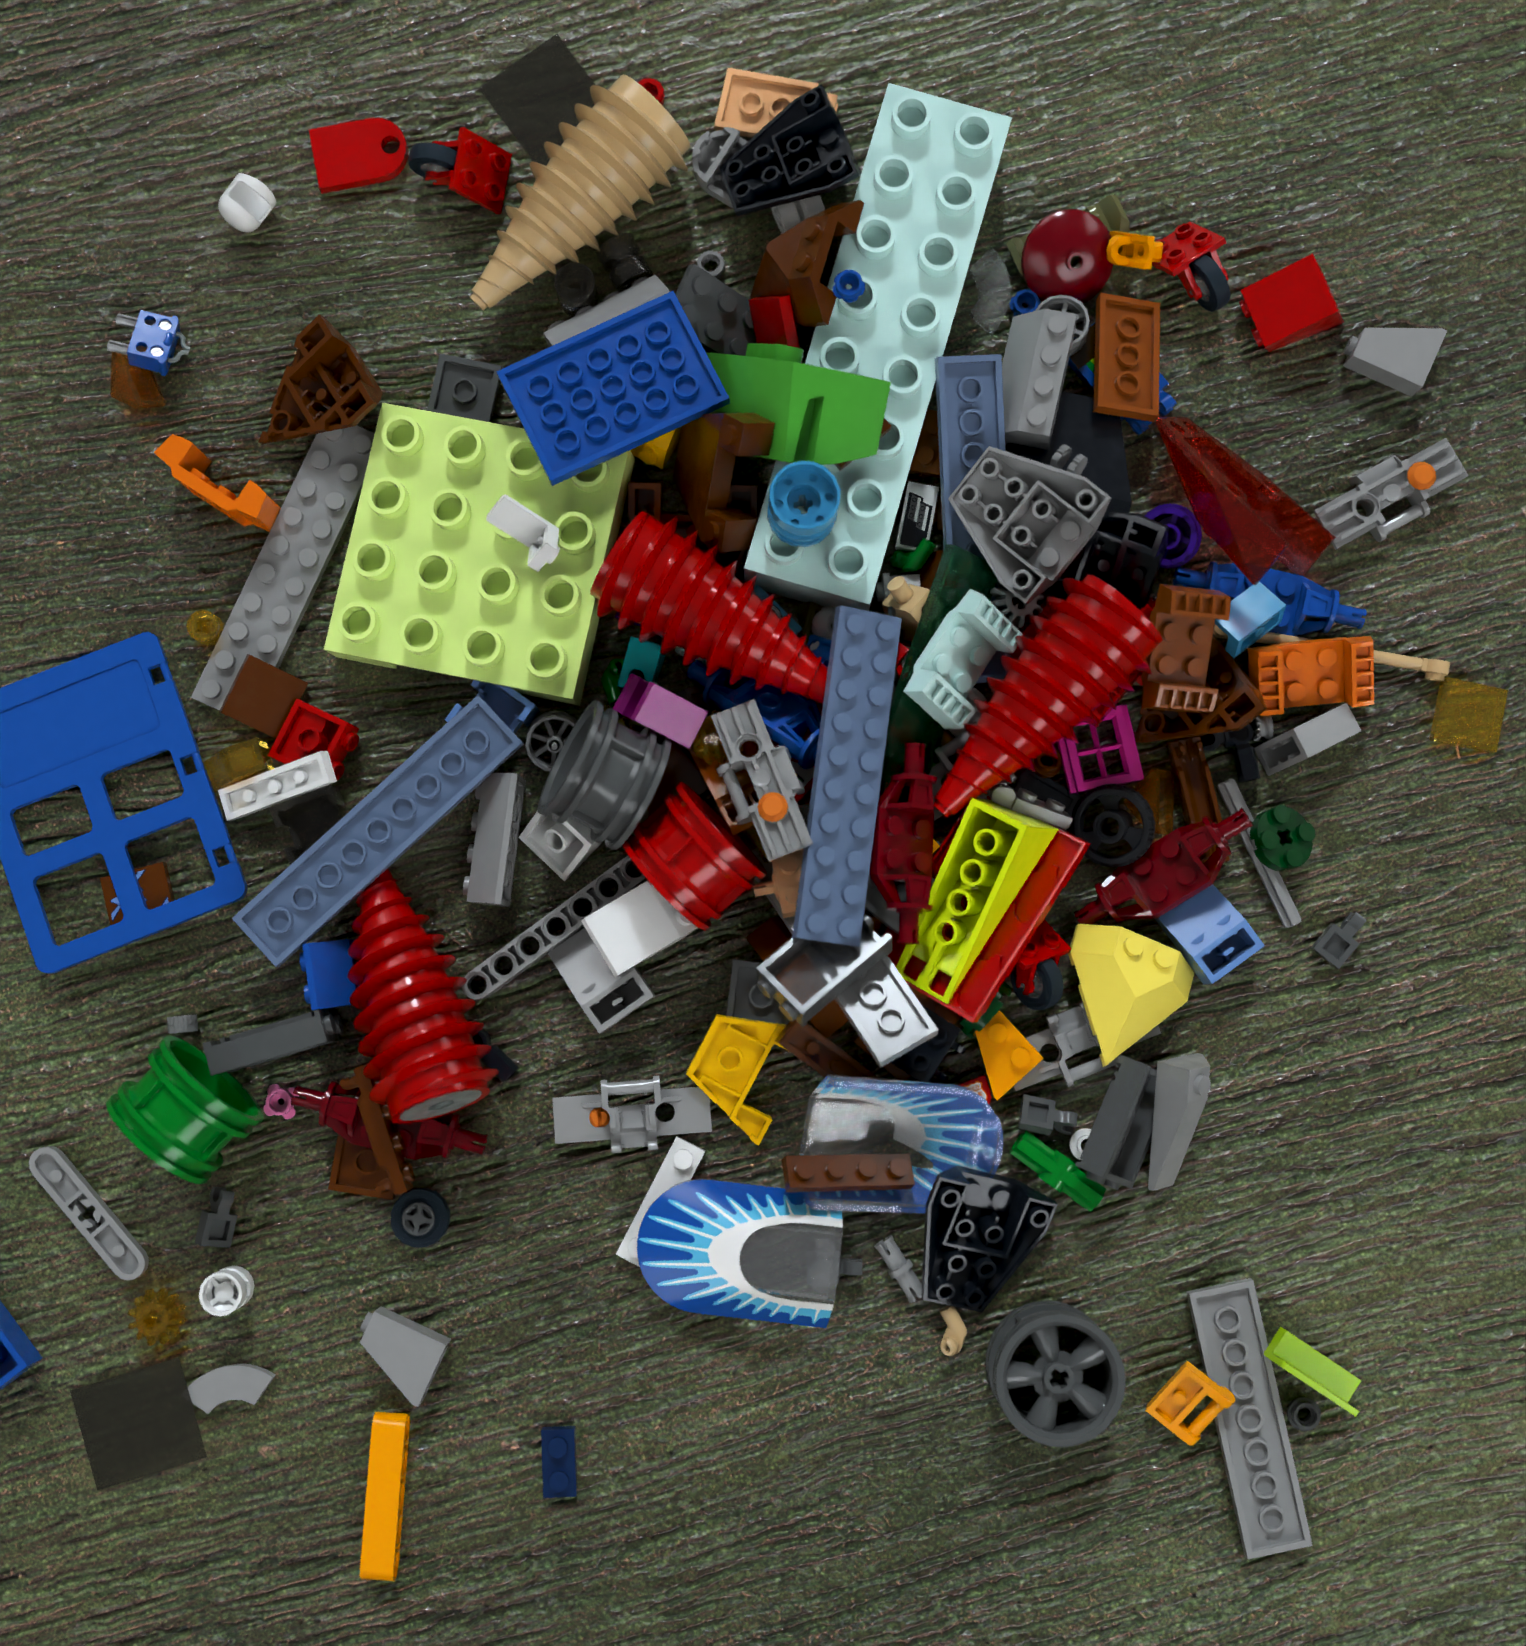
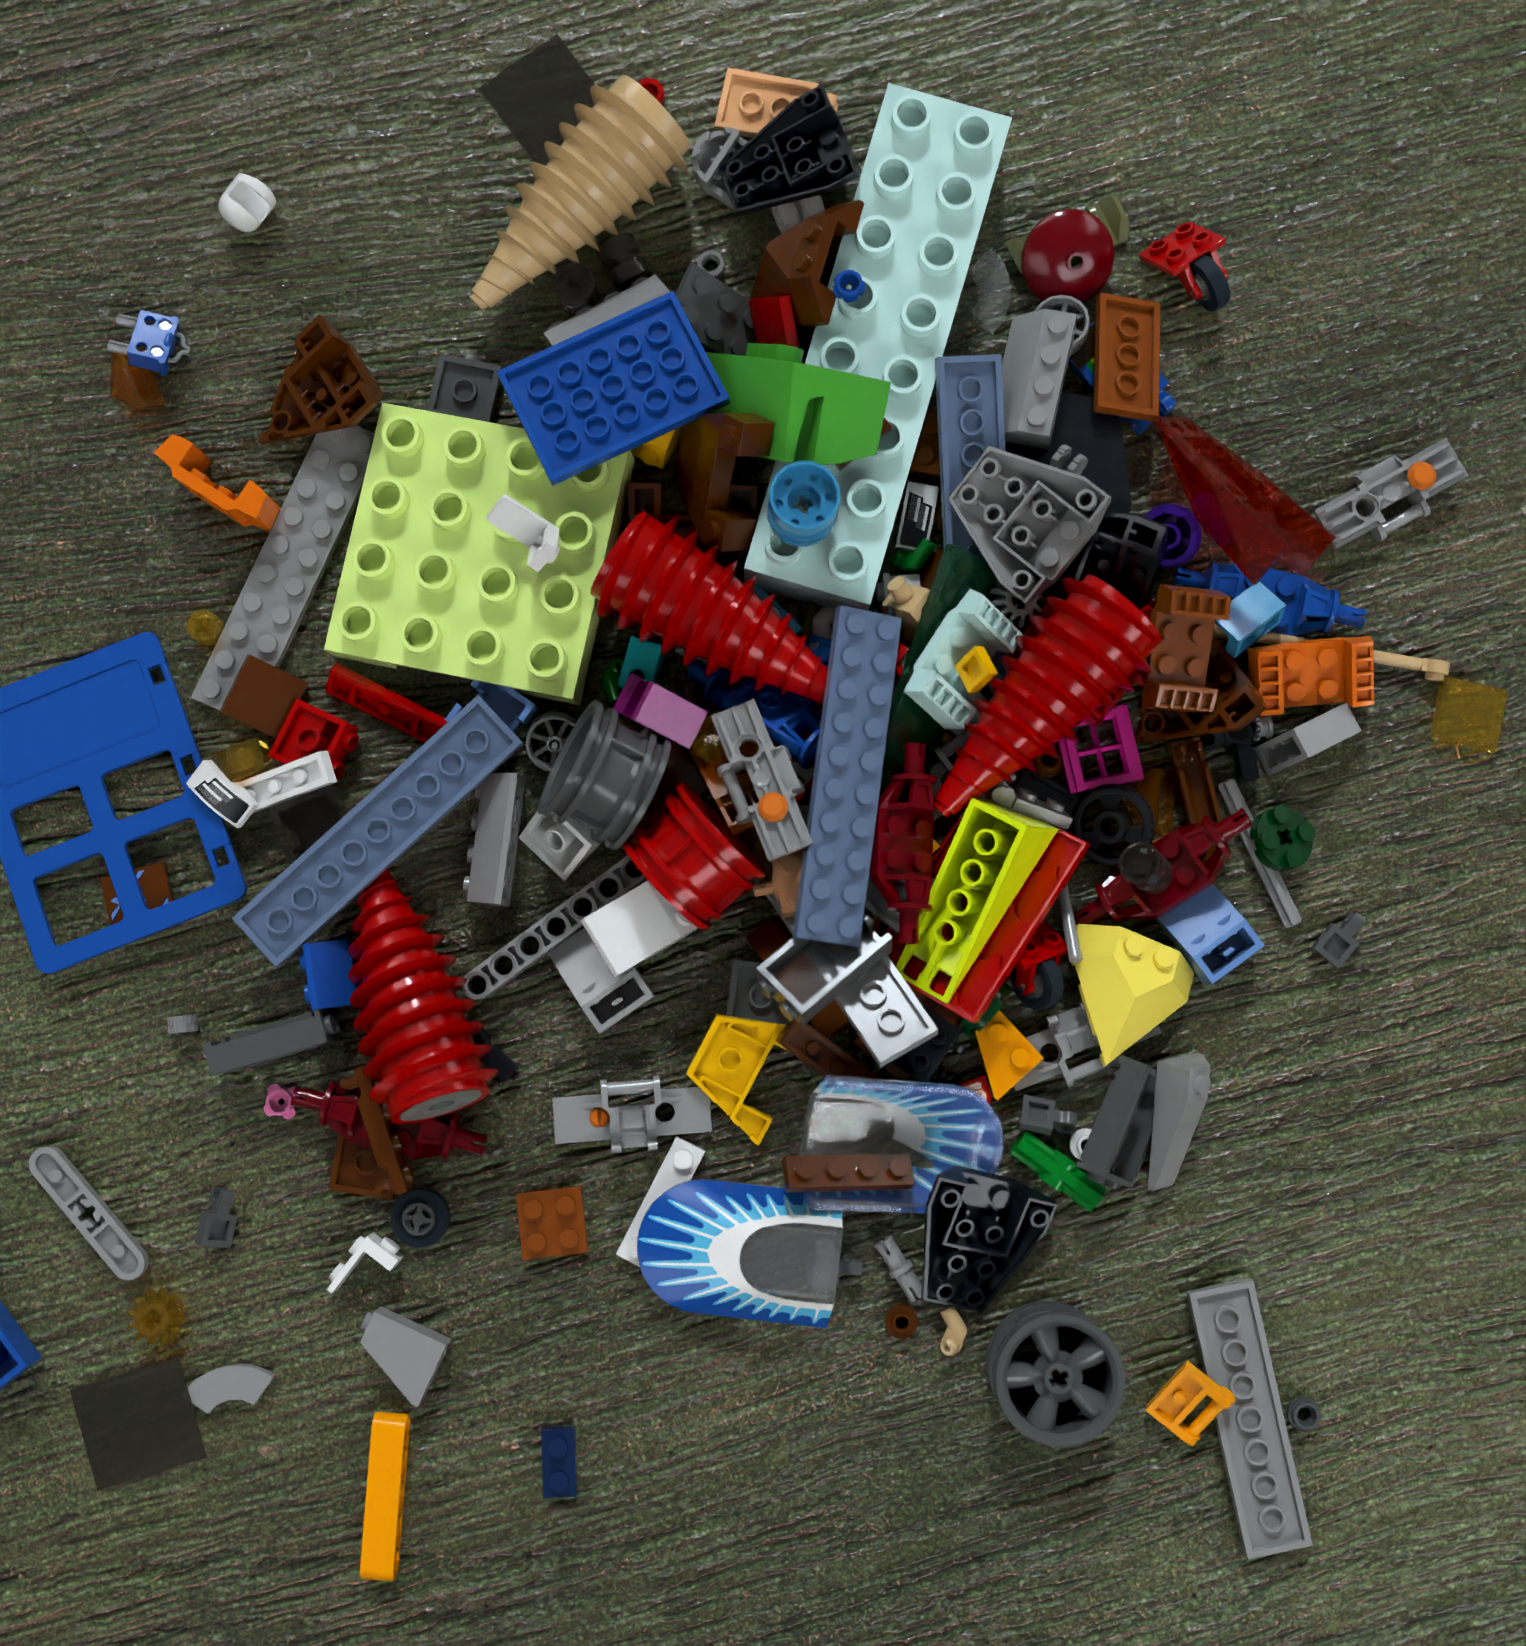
green wheel [106,1036,264,1184] -> none
white wheel [199,1265,255,1316] -> none
red tile [309,118,409,194] -> none
red plate [409,127,512,214] -> none
blue plate [1009,289,1040,316] -> none
light orange hips [1107,231,1163,270] -> none
red slope [1239,253,1344,352] -> none
lime panel [1263,1326,1362,1417] -> none
light grey slope [1343,328,1447,397] -> none
none -> slope [186,760,259,828]
none -> red plate [325,663,447,743]
none -> white bracket [327,1232,404,1294]
none -> dark orange plate [516,1185,589,1260]
none -> reddish brown plate [885,1304,918,1339]
none -> yellow plate [954,646,998,693]
none -> light grey bar [1057,883,1082,963]
none -> clear smoke wheel [1118,842,1173,894]

